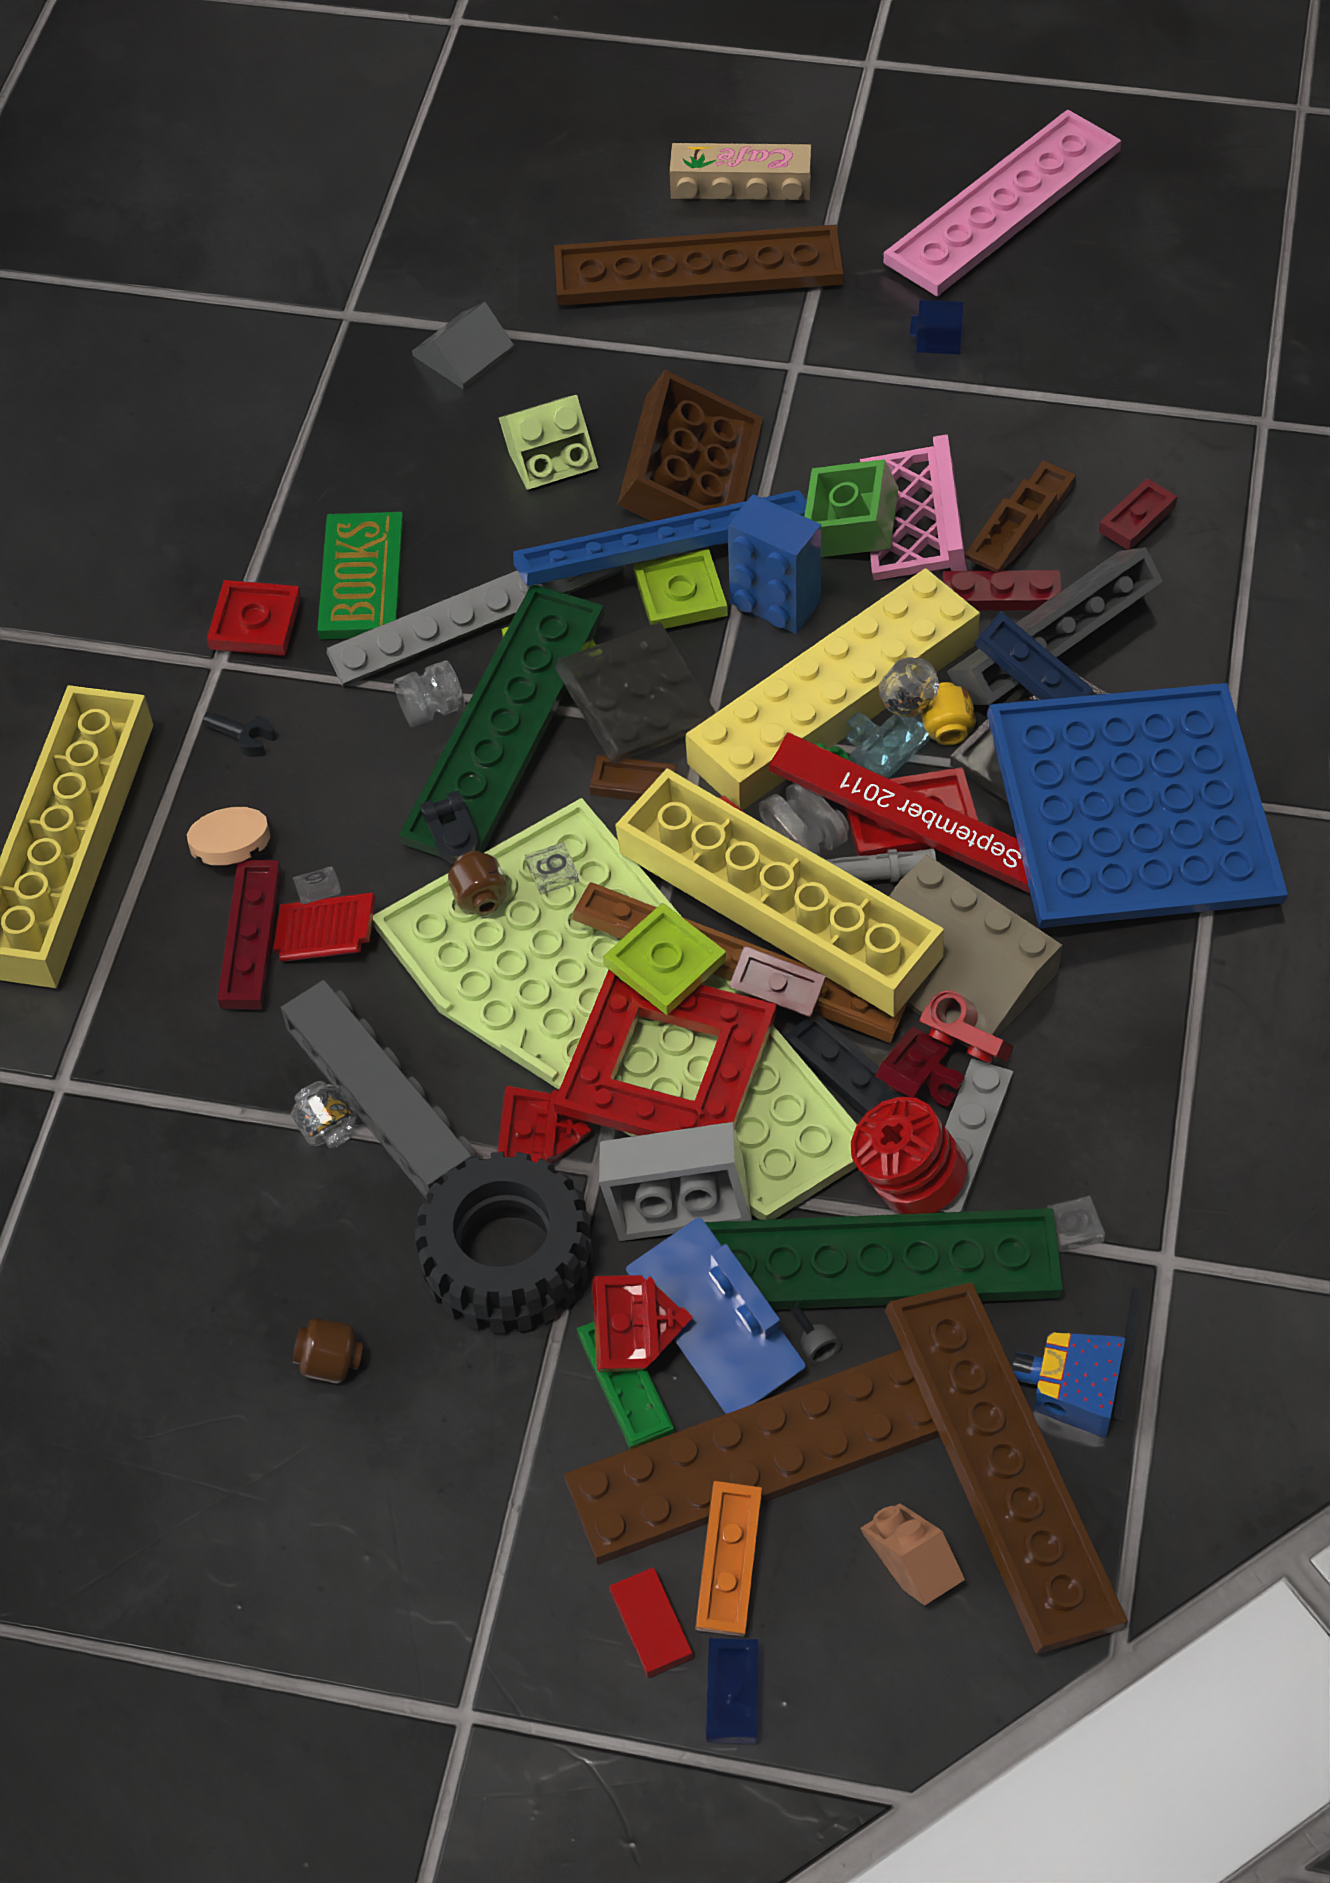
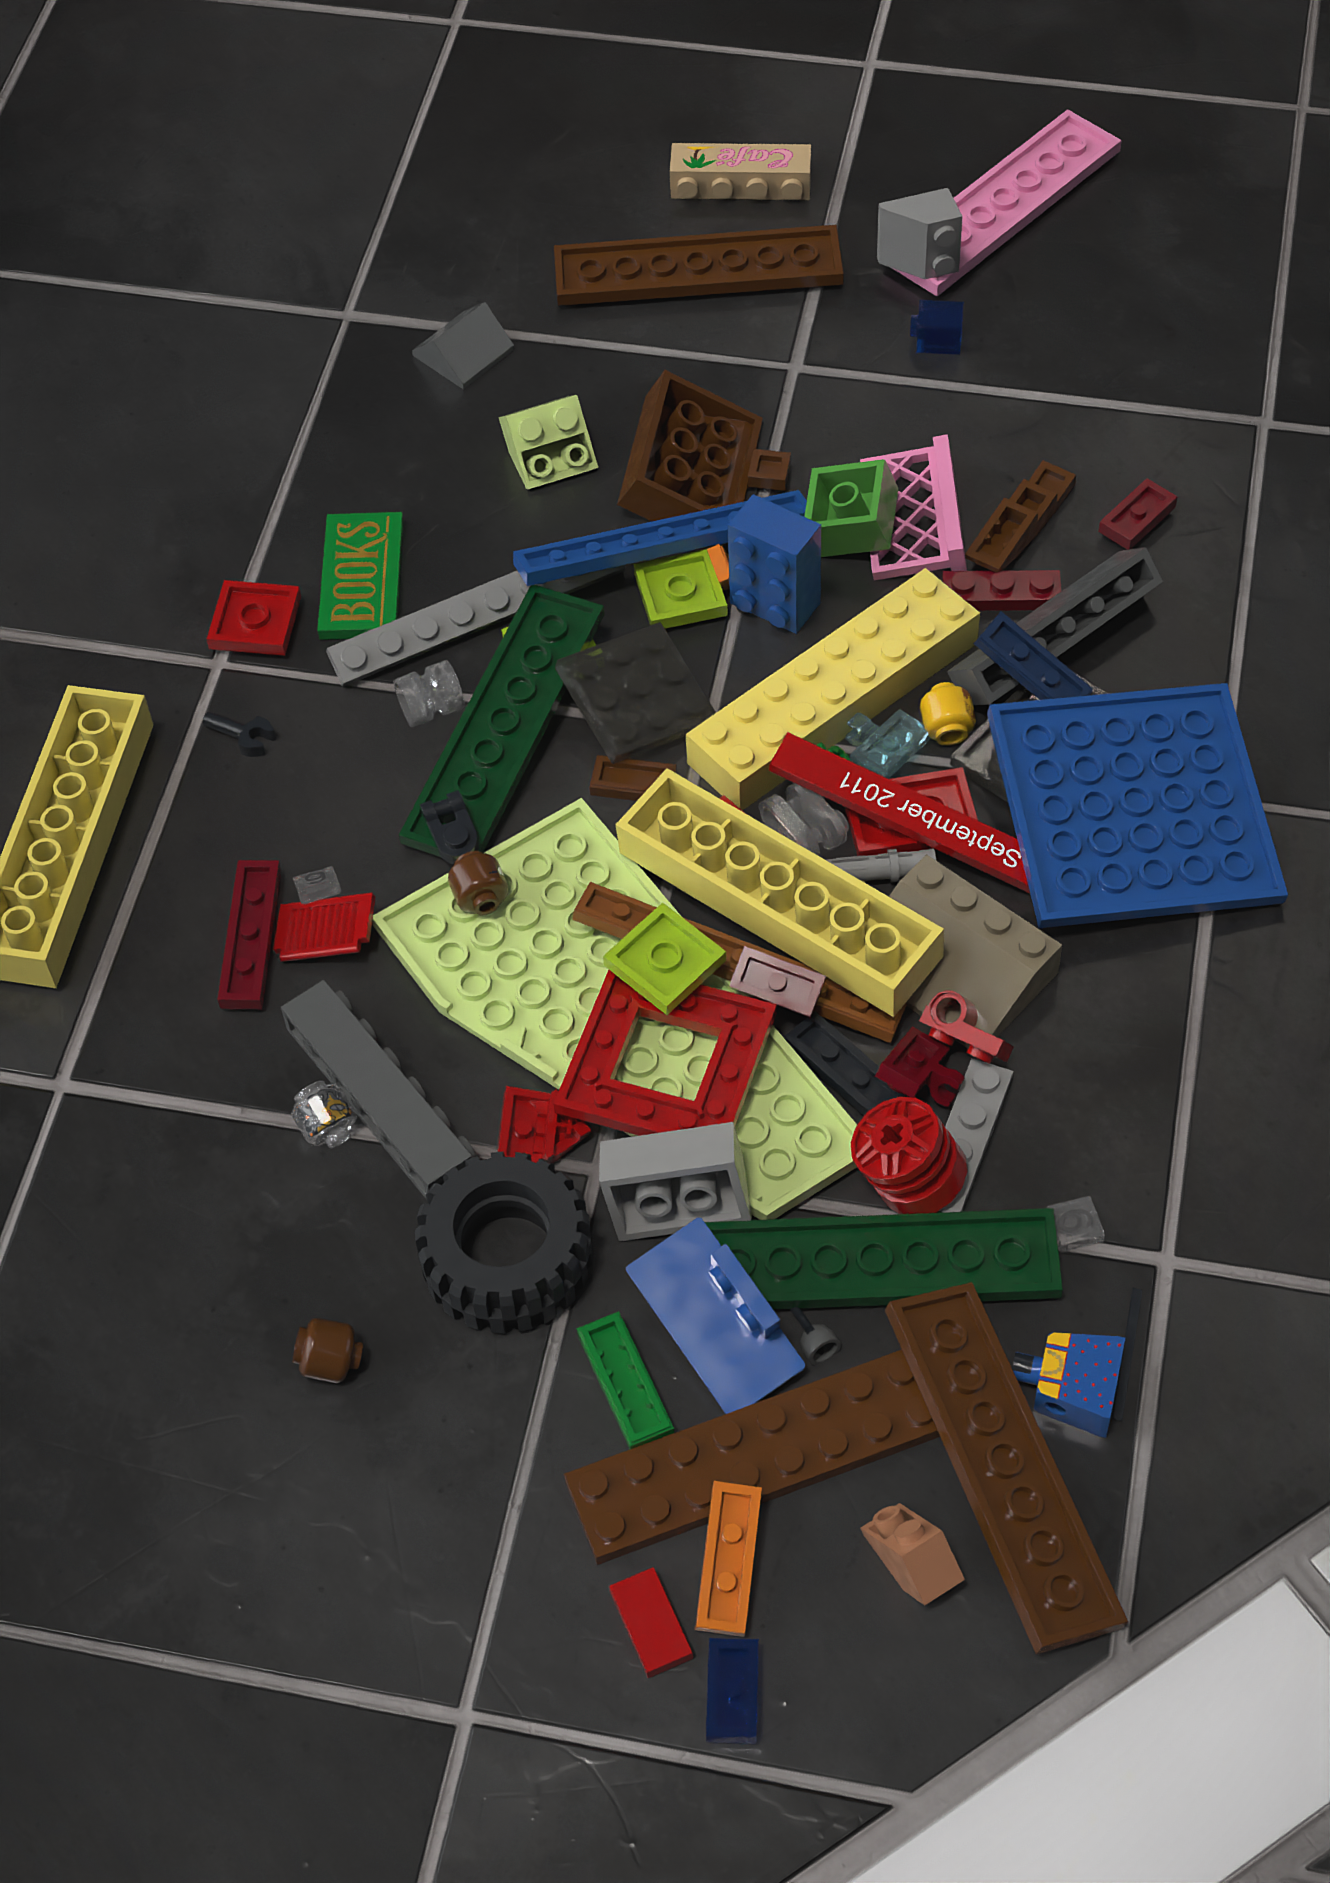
light nougat tile [187,807,271,865] -> none
clear tile [525,842,579,895] -> none
red slope [592,1275,693,1372] -> none
clear head [879,657,939,718] -> none
none -> orange tile [707,544,730,591]
none -> reddish brown plate [748,449,791,491]
none -> light grey slope [877,188,963,279]

